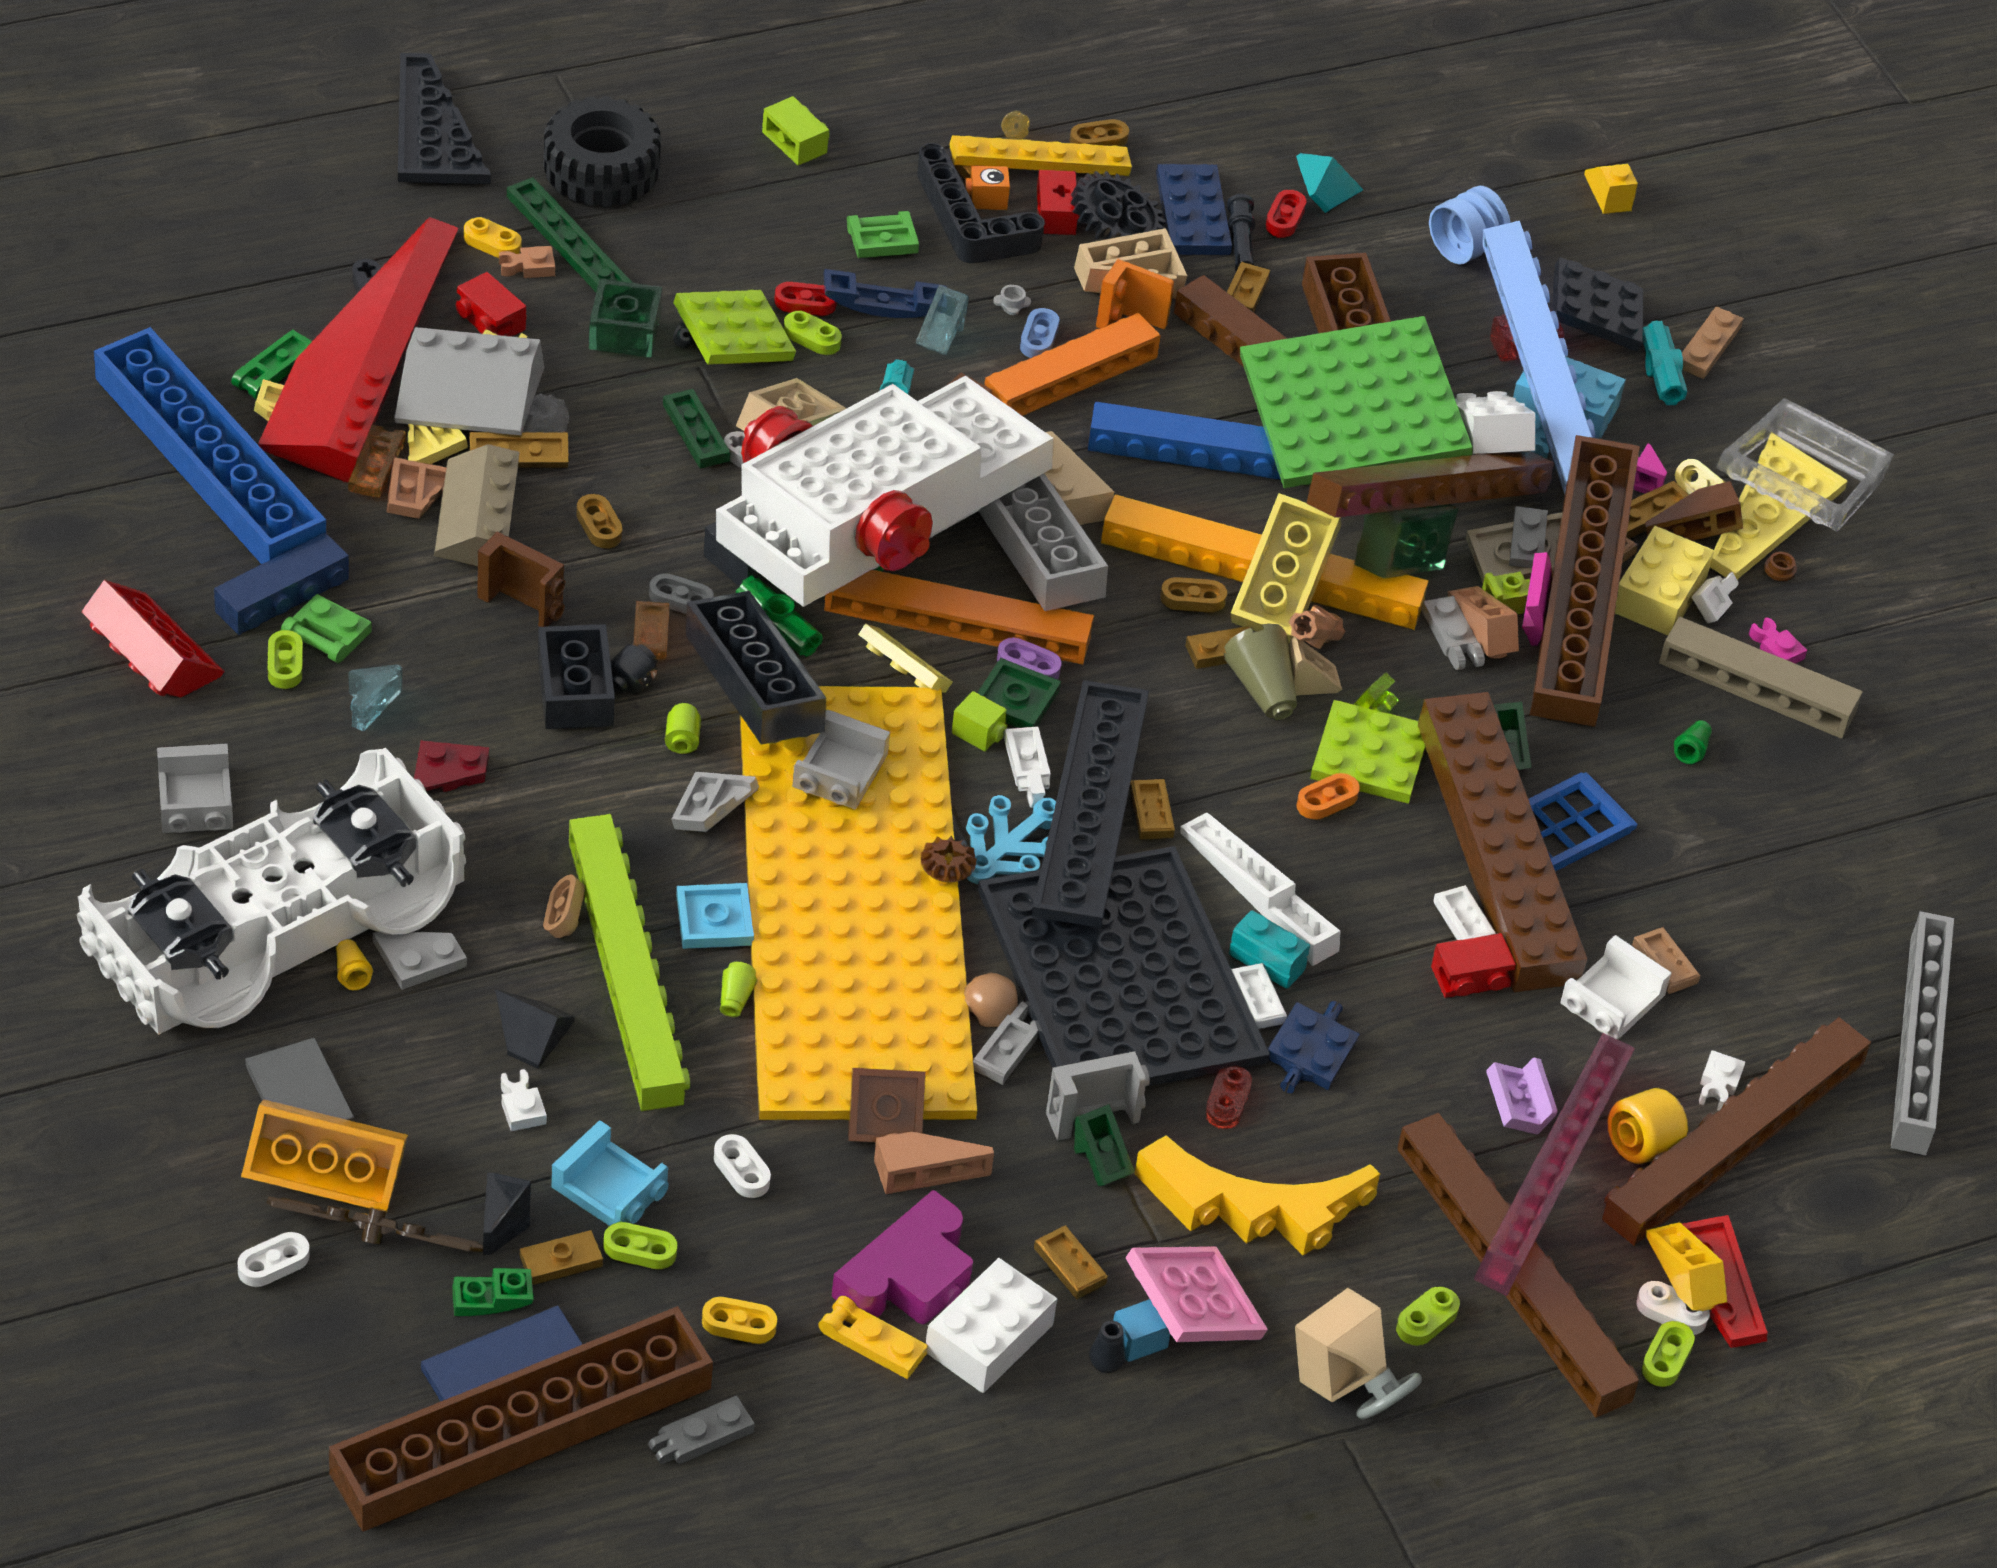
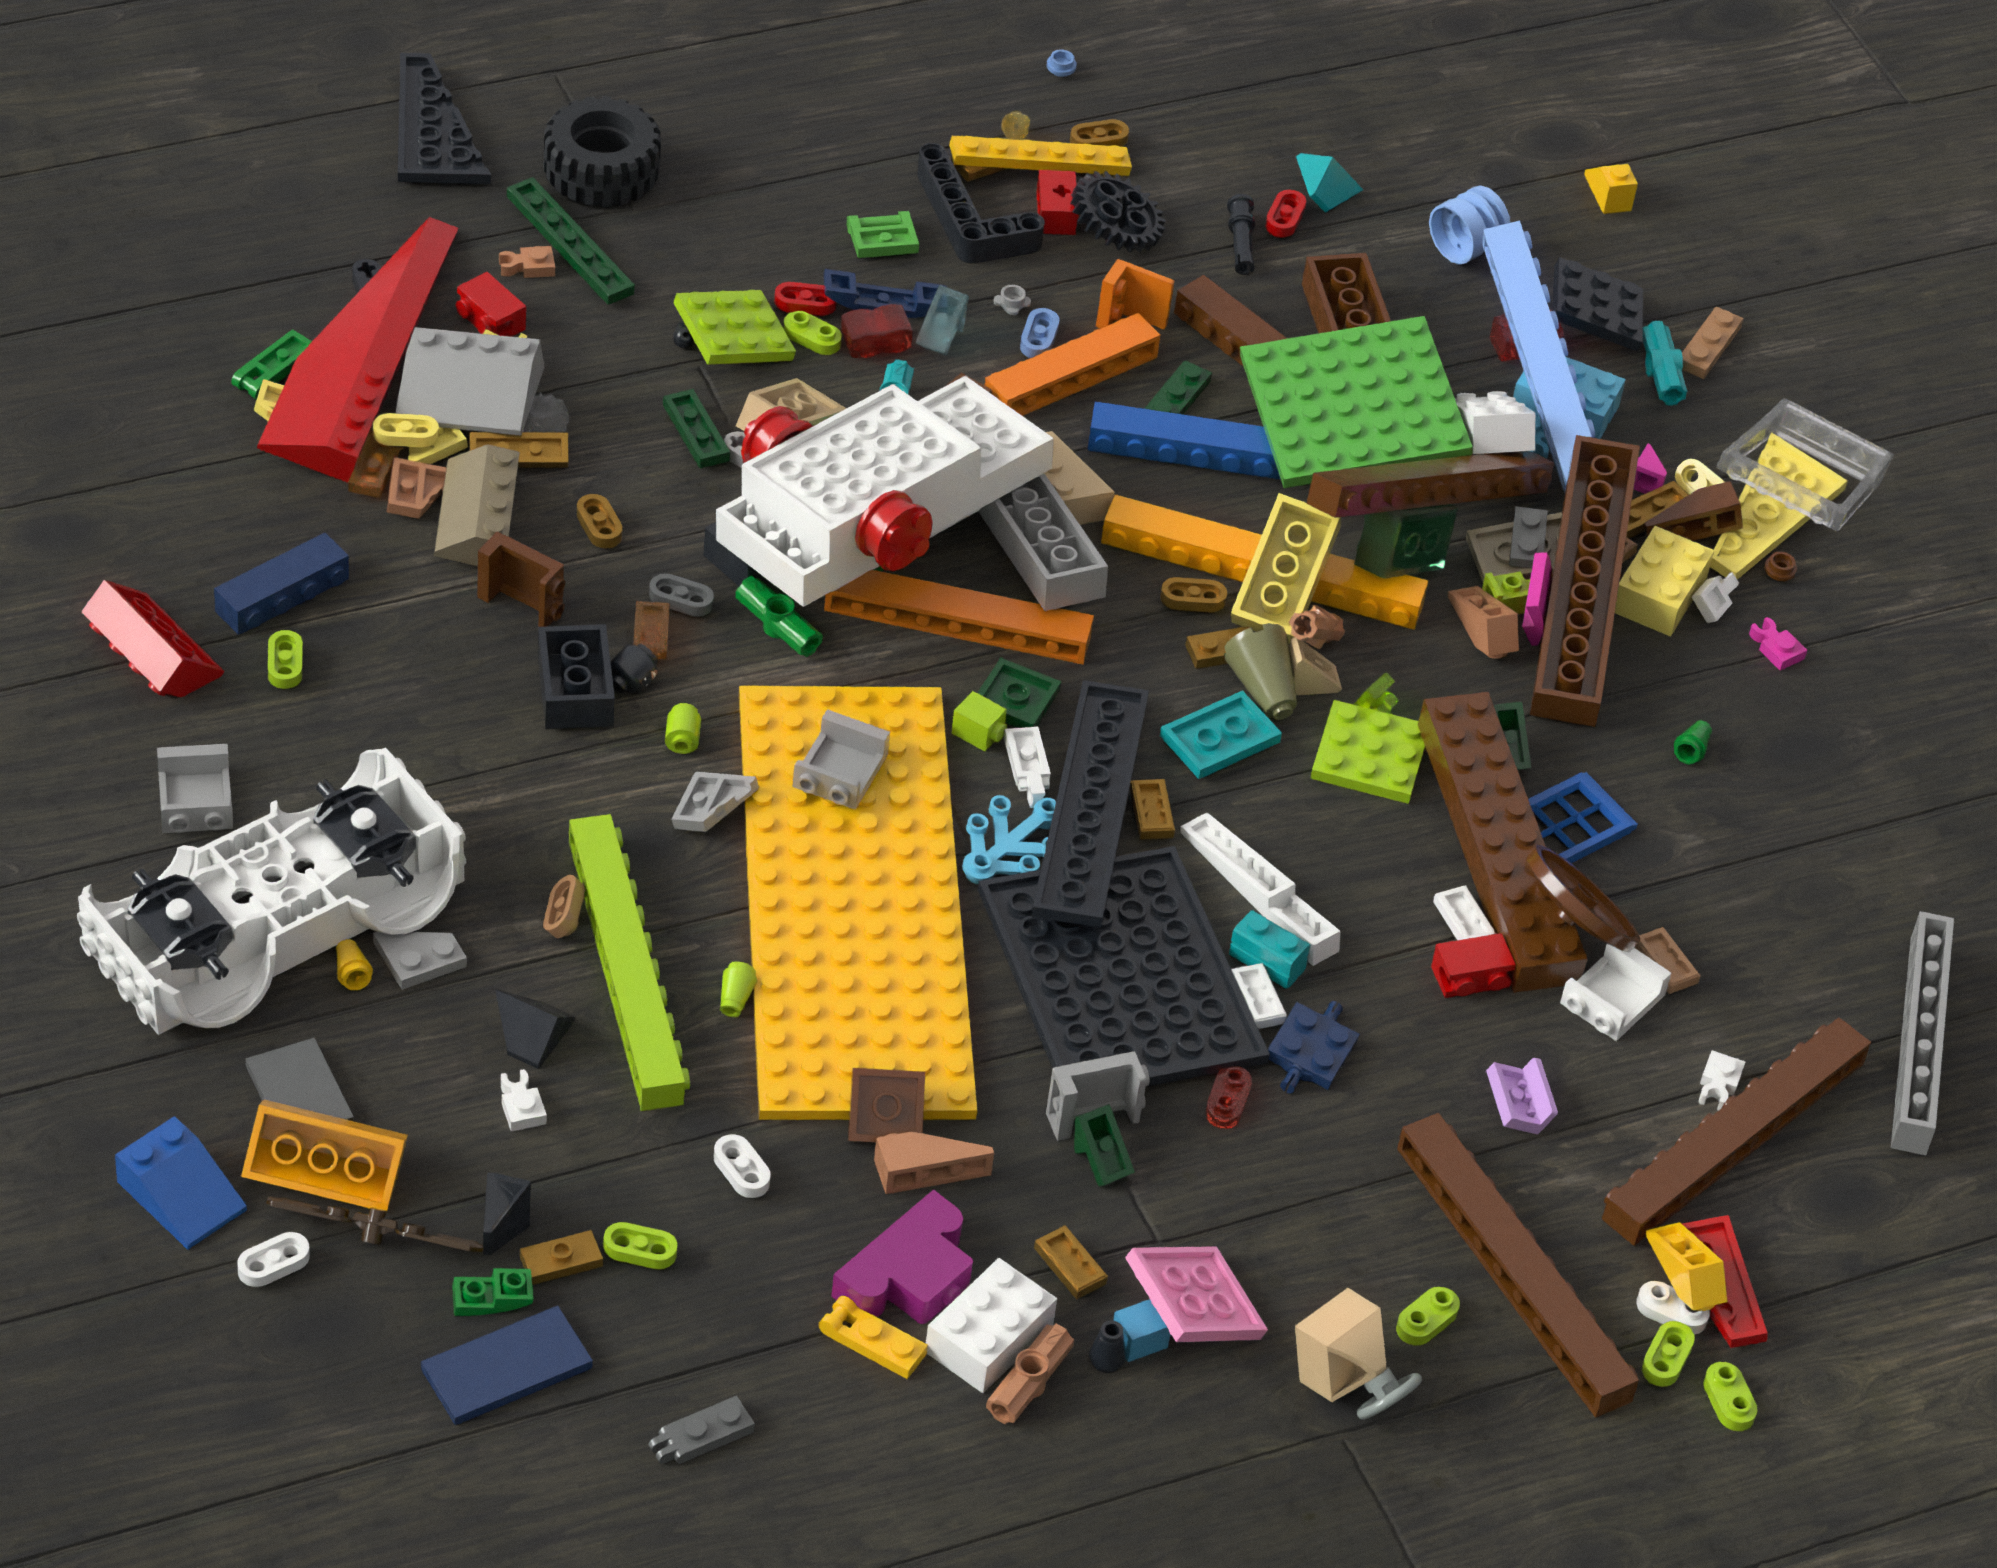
blue brick [94,327,326,564] -> none
bright green plate [281,594,372,663] -> none
reddish brown brick [329,1306,713,1532] -> none
clear light blue slope [349,664,402,732] -> none
dark red wing [414,740,489,792] -> none
yellow plate [464,217,522,258] -> none
medium azure panel [551,1120,669,1226] -> none
clear green brick [589,279,663,357] -> none
medium azure plate [676,883,754,949] -> none
black brick [686,590,826,745] -> none
yellow plate [702,1297,777,1344] -> none
lime brick [762,96,829,165] -> none
light yellow plate [858,624,952,693] -> none
reddish brown gear [921,835,977,882] -> none
orange brick [964,166,1010,210] -> none
medium nougat hair [964,972,1018,1027] -> none
light grey hinge [973,1001,1038,1085] -> none
medium lavender plate [997,638,1061,679] -> none
tan wedge [1074,228,1187,299] -> none
yellow arch [1135,1135,1380,1255] -> none
dark blue plate [1156,164,1232,255] -> none
pearl gold plate [1227,262,1271,313] -> none
orange plate [1297,773,1360,820] -> none
light grey hinge [1422,596,1485,670] -> none
clear pink brick [1474,1033,1635,1296] -> none
yellow head [1607,1088,1688,1164] -> none
dark tan brick [1659,616,1863,739] -> none
none -> blue slope [115,1116,247,1250]
none -> light yellow plate [373,413,439,447]
none -> clear red brick [841,304,913,358]
none -> nougat piece [986,1323,1074,1424]
none -> medium blue plate [1047,50,1076,77]
none -> dark green plate [1144,360,1212,415]
none -> teal plate [1160,690,1282,779]
none -> reddish brown dish [1527,845,1640,952]
none -> lime plate [1703,1362,1757,1431]

